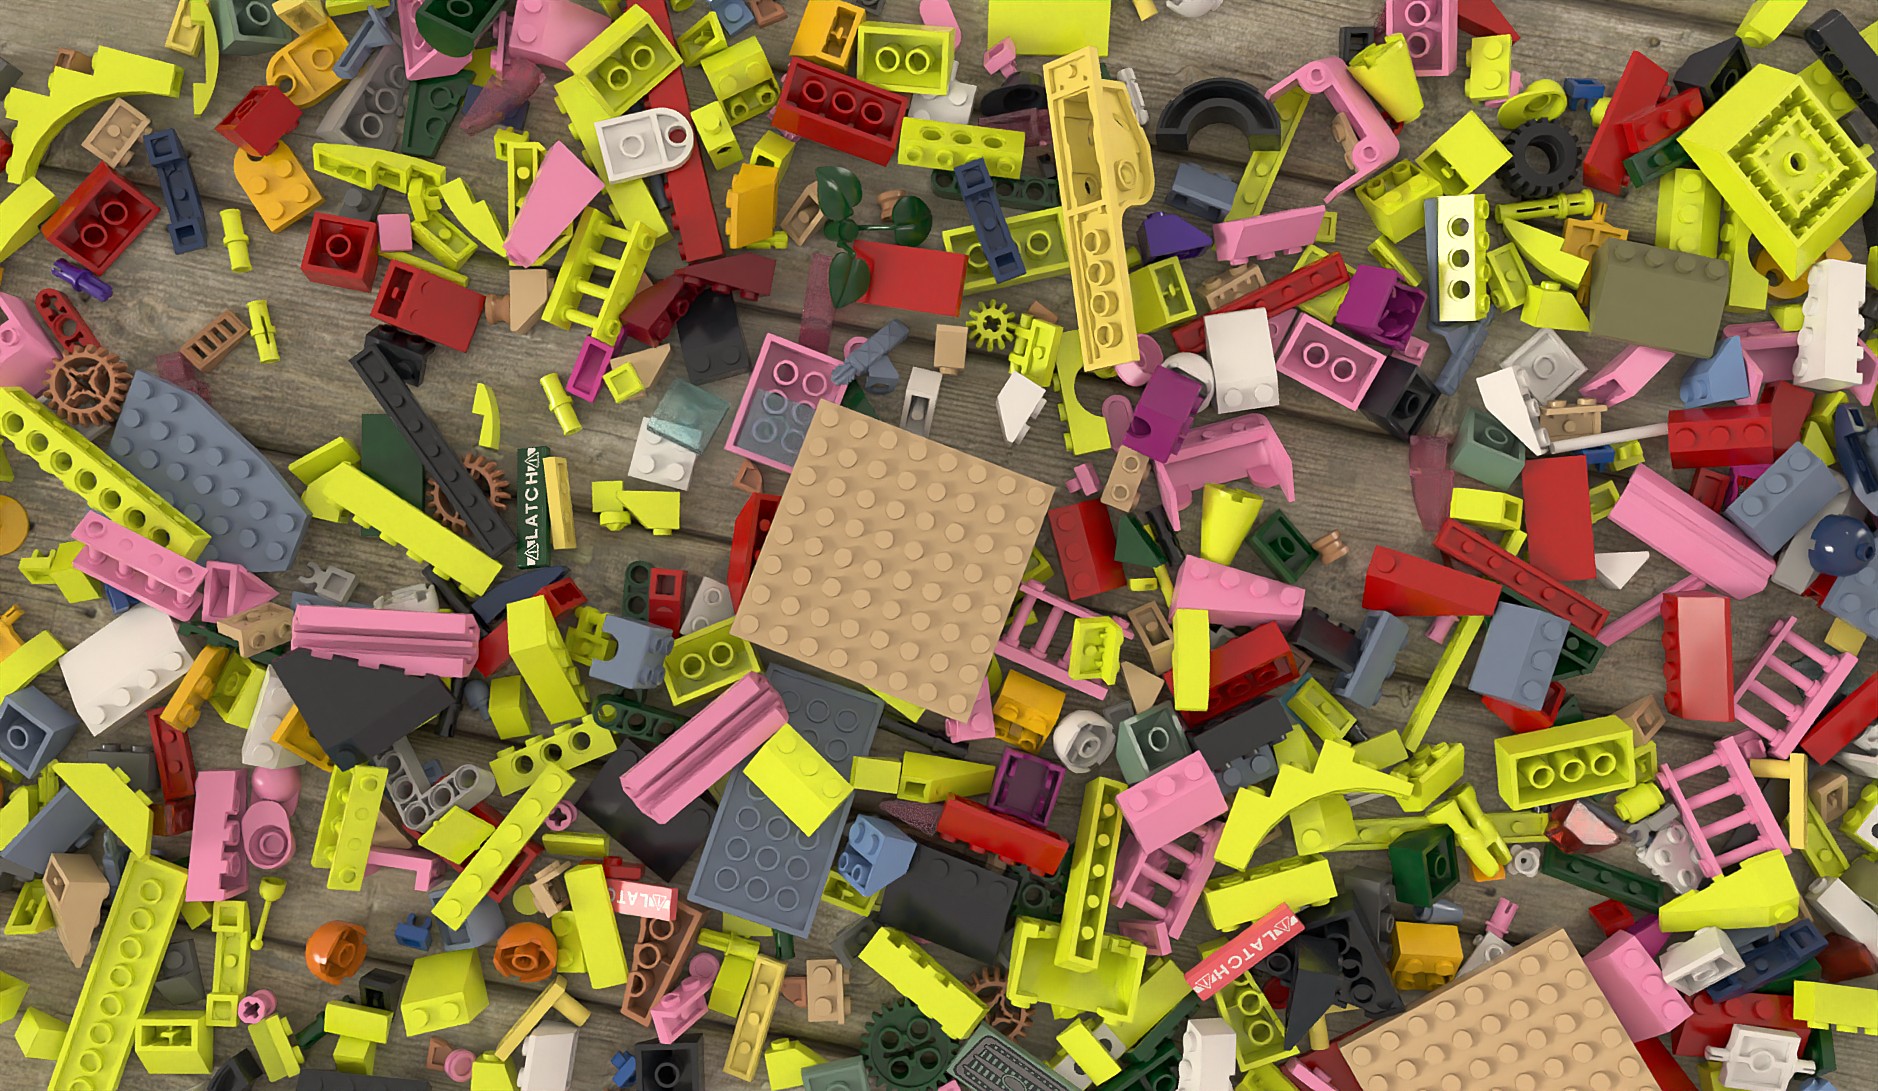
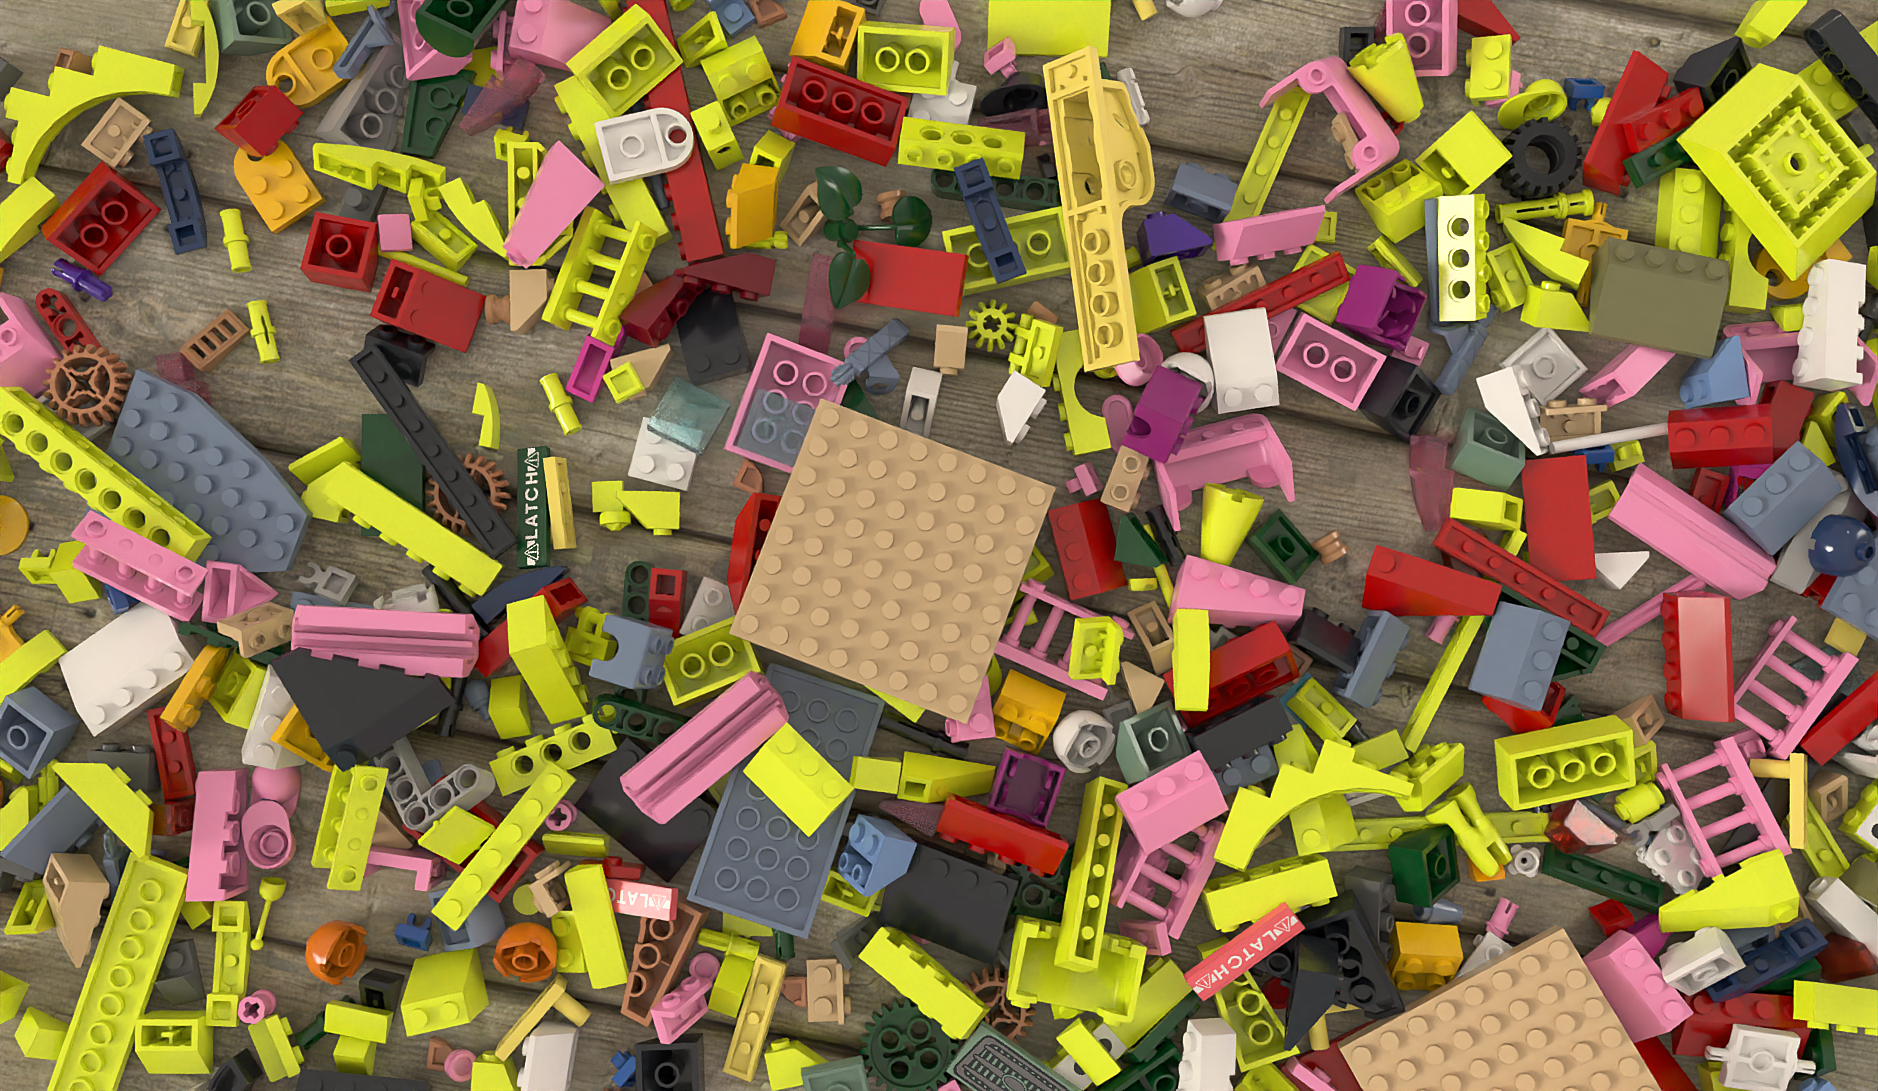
black brick [1156,77,1281,151] -> none

